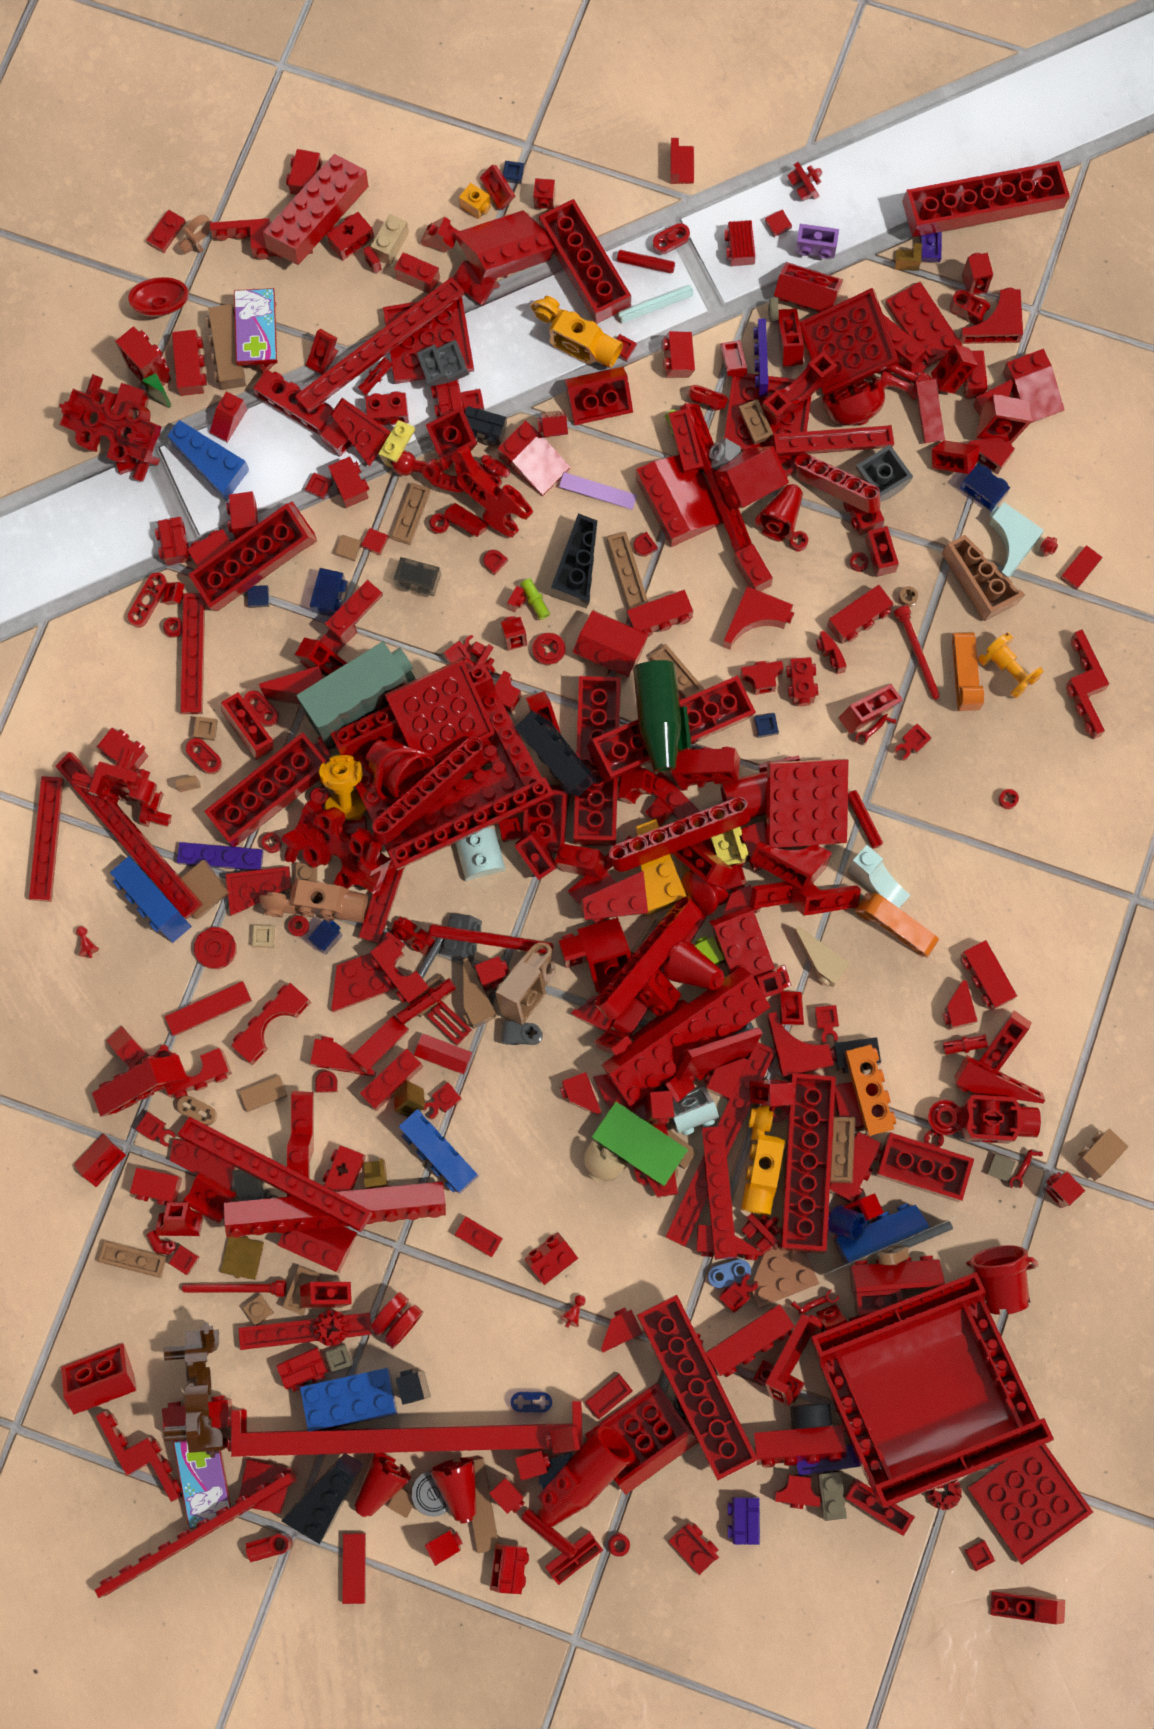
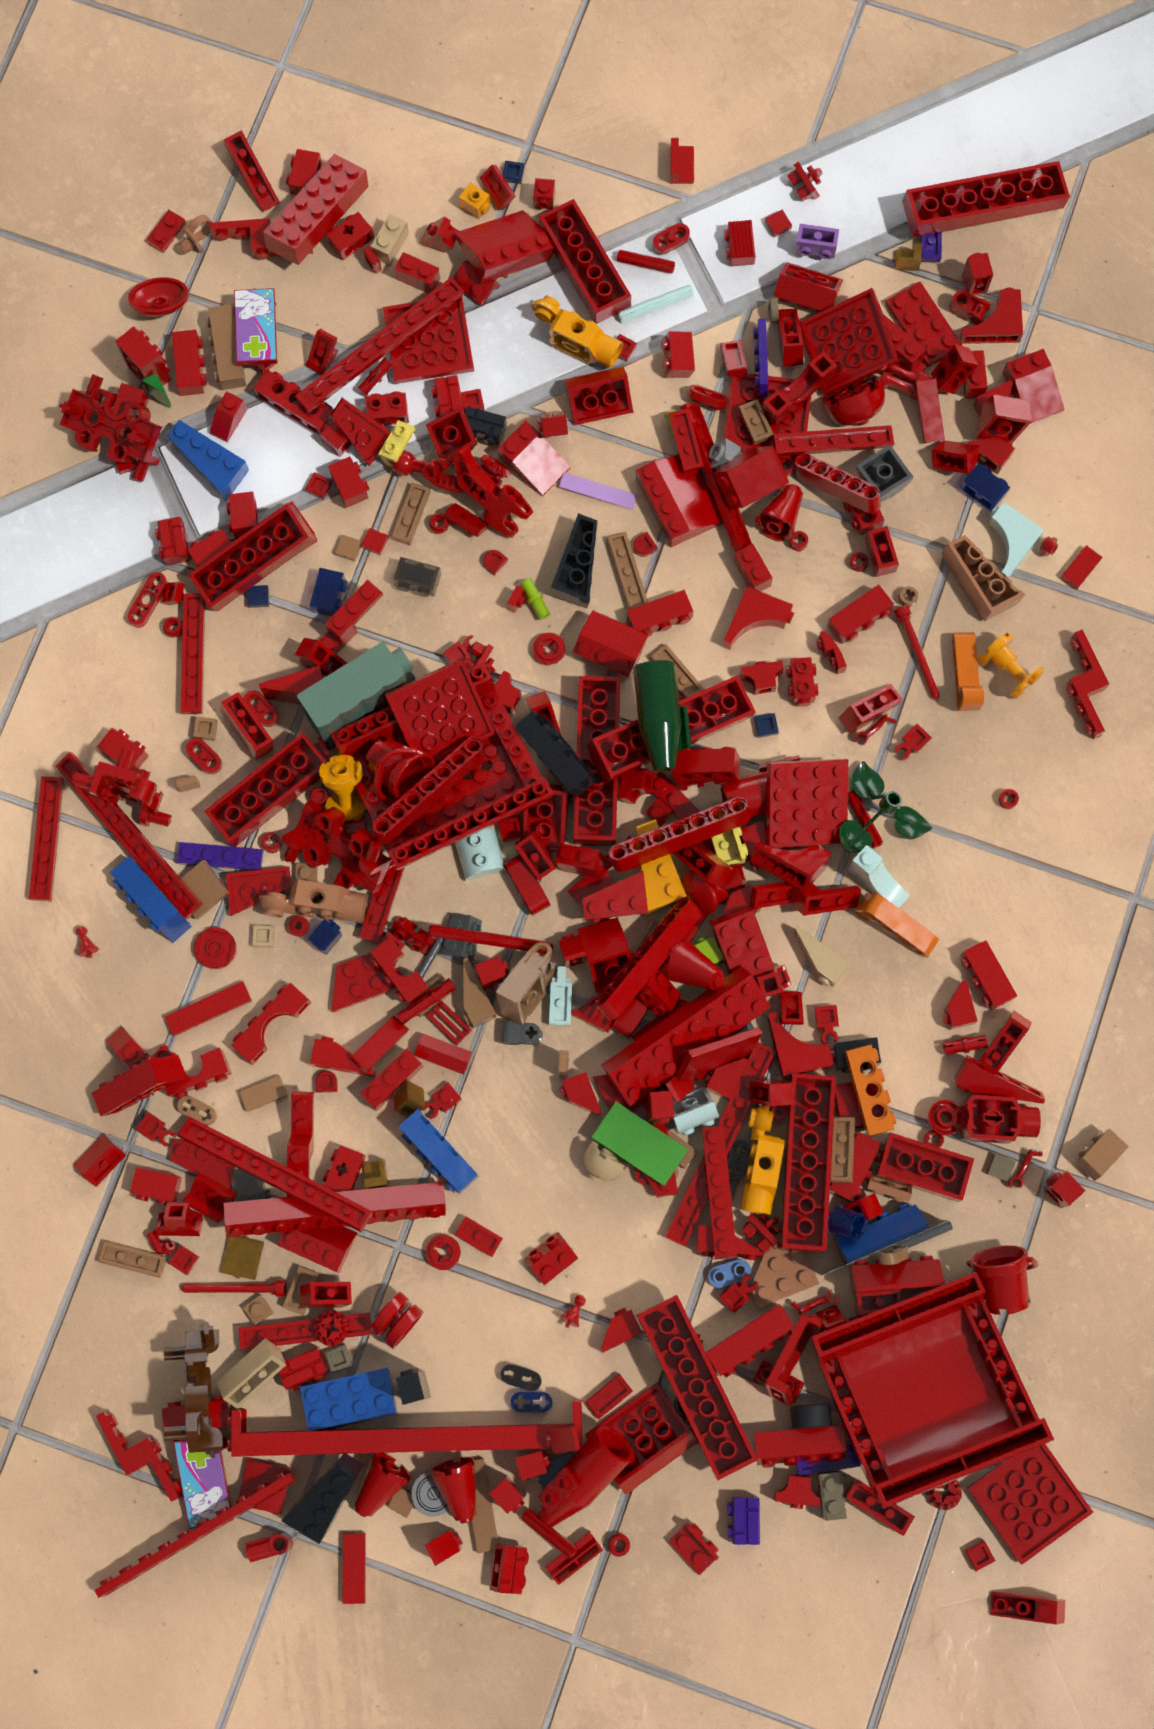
red slope [61,1343,137,1415] -> none
dark grey slope [417,340,470,386] -> none
red slope [501,616,527,651] -> none
red plate [593,1029,632,1056] -> none
none -> tan brick [217,1338,286,1409]
none -> red slope [224,130,280,212]
none -> red gear [426,1235,461,1270]
none -> black beam [501,1364,542,1391]
none -> red beam [503,854,551,916]
none -> light aqua hinge [549,966,572,1026]
none -> medium nougat tile [558,1050,569,1077]
none -> black beam [727,1140,750,1181]
none -> dark green plant [839,761,932,853]
none -> nougat plate [867,1174,912,1202]

